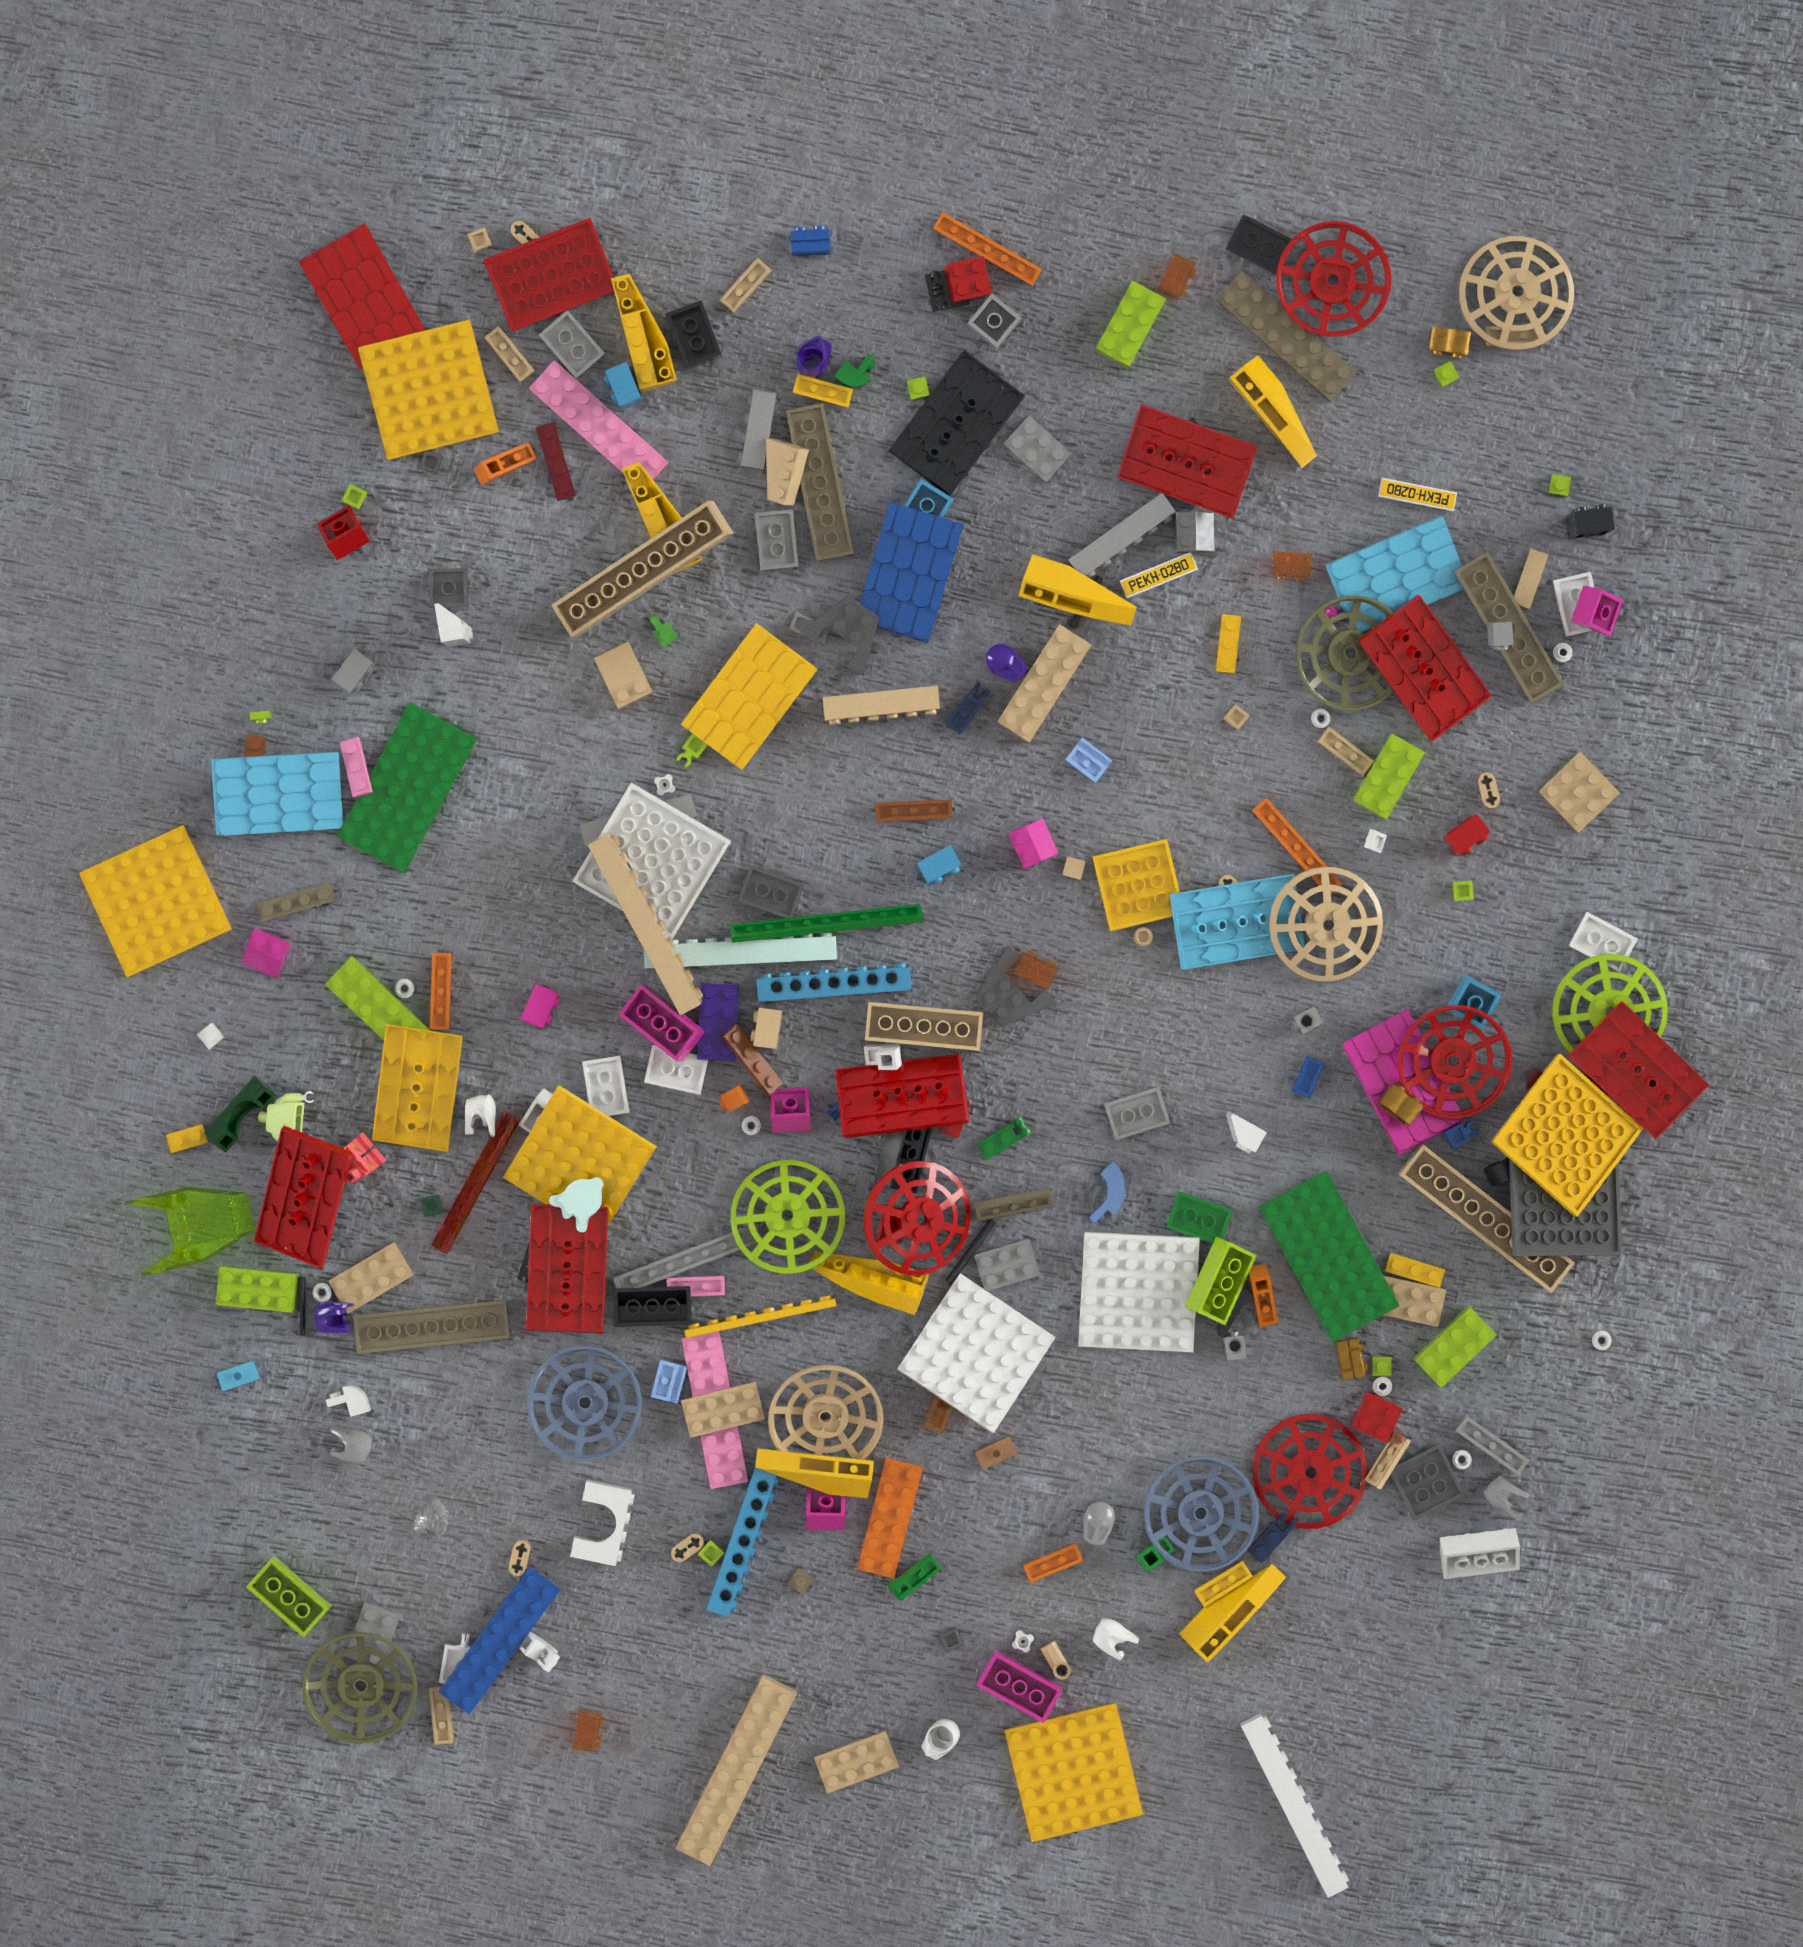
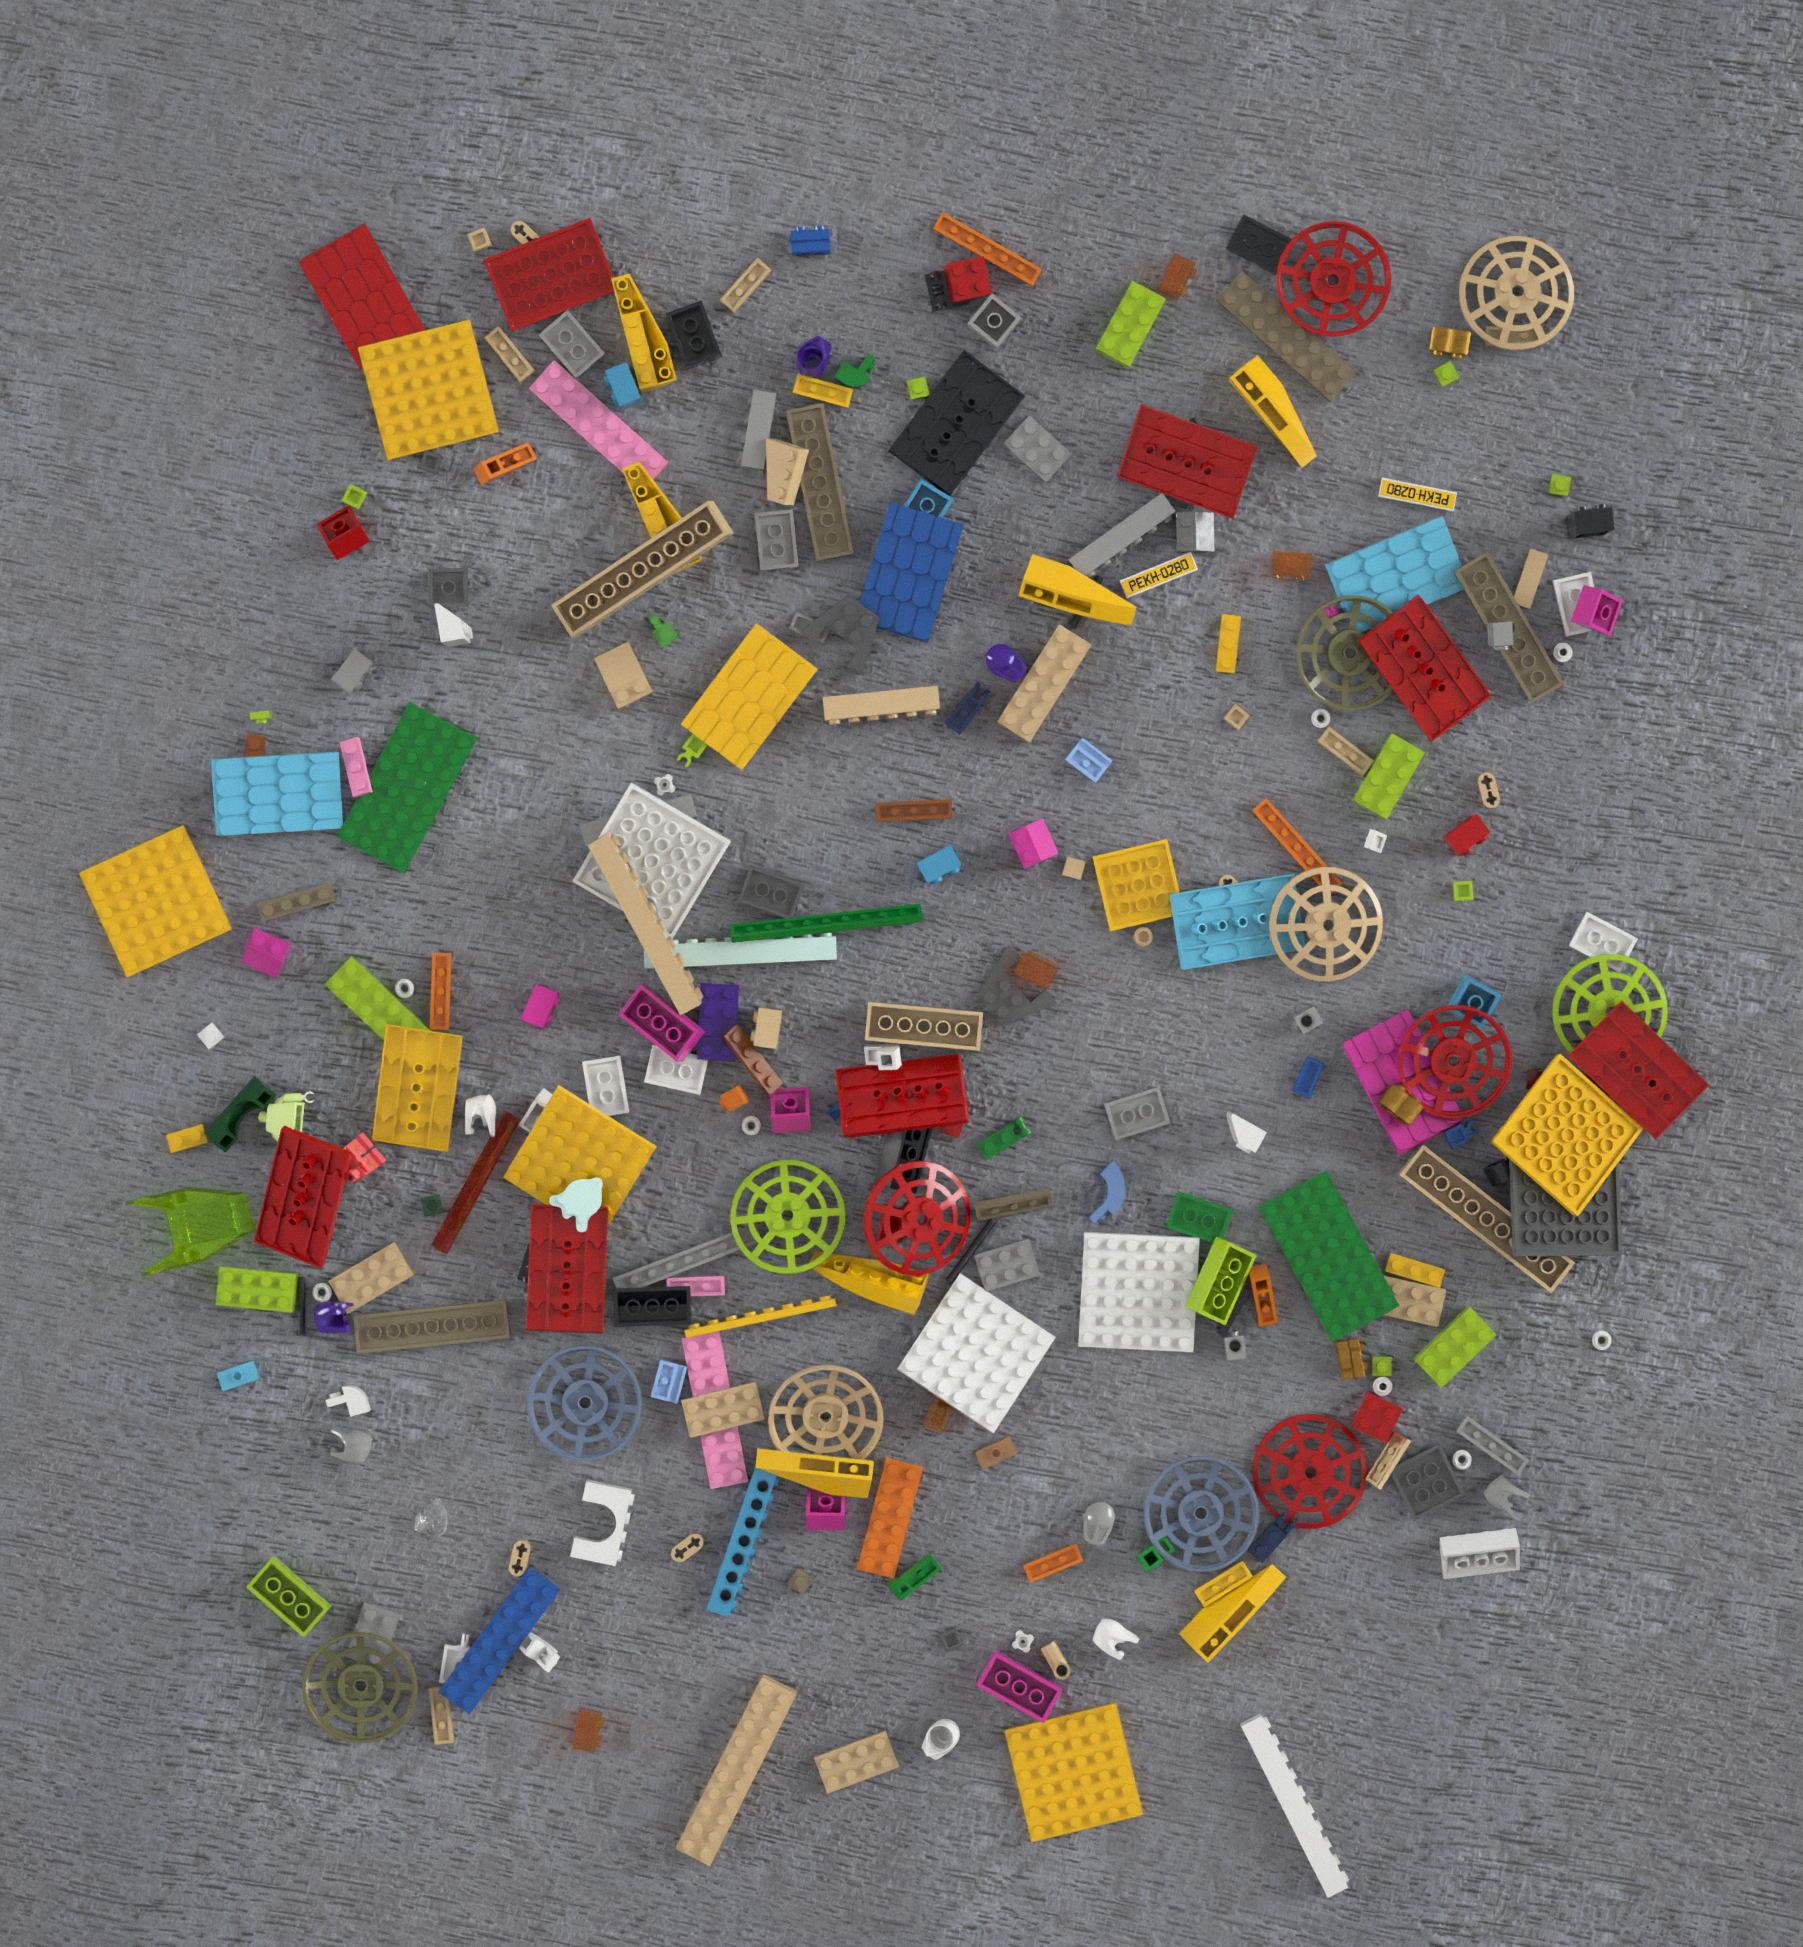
dark red plate [536,422,576,501] -> none
lime plate [698,1539,725,1567] -> none
dark azure brick [756,963,912,1002] -> none
tan plate [1538,752,1620,833] -> none

